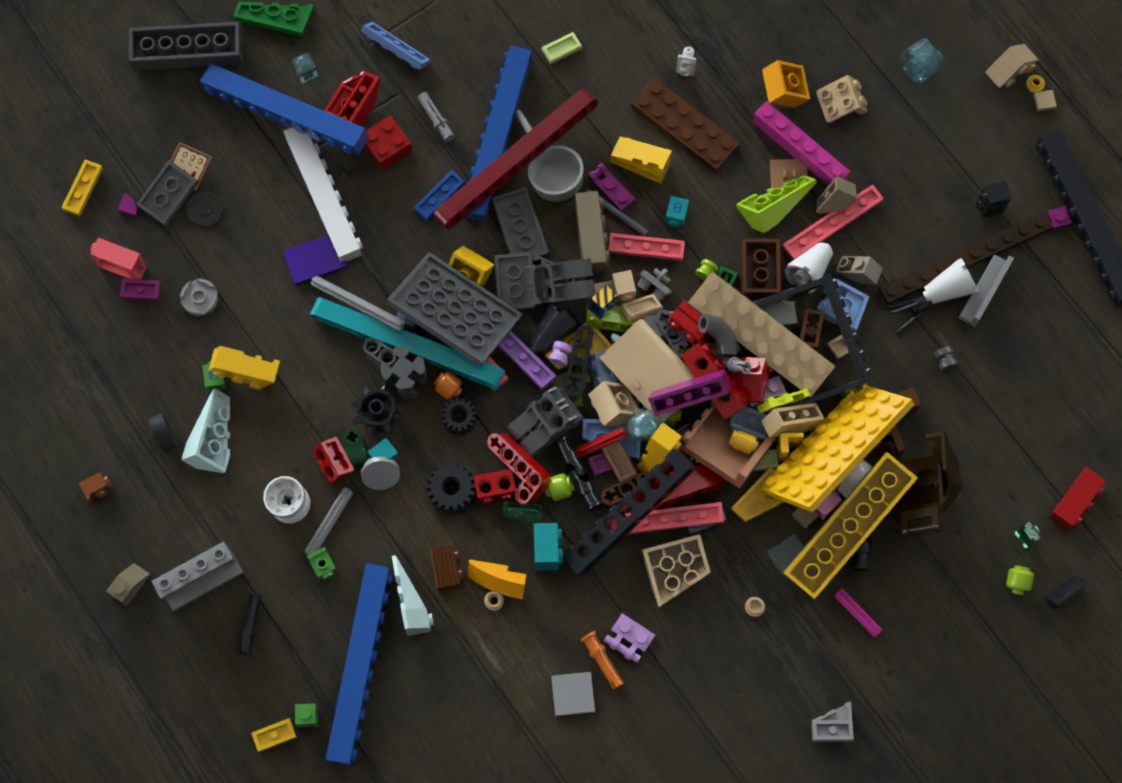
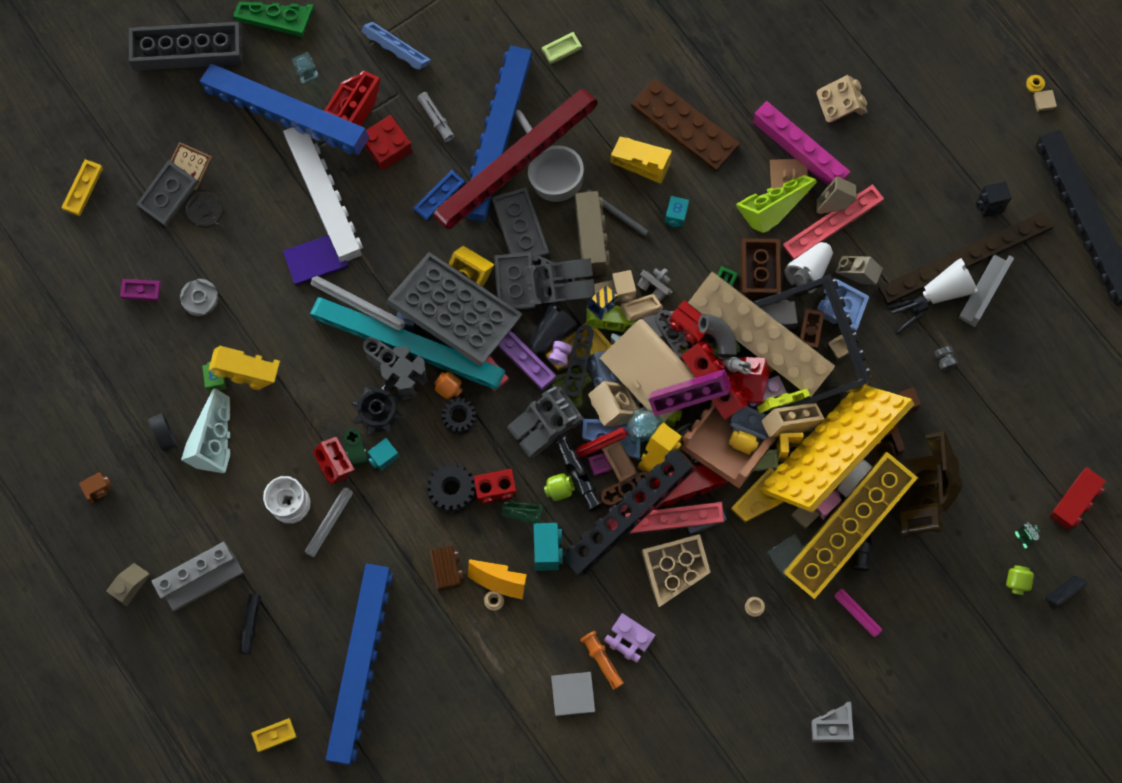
coral window [90,238,147,280] -> none
magenta tile [118,193,138,217] -> none
bright green brick [295,703,318,728] -> none
bright green brick [307,547,337,580] -> none
light grey tile [361,456,400,490] -> none
light aqua wedge [392,555,434,636] -> none
red beam [487,433,551,504] -> none
magenta plate [587,163,635,212] -> none
coral plate [608,233,685,261] -> none
white hinge [676,47,697,76] -> none
lime wheel [695,259,719,281] -> none
light orange brick [762,60,810,108] -> none
clear light blue brick [899,38,943,83] -> none
tan brick [985,44,1039,88] -> none
magenta plate [1046,206,1072,230] -> none

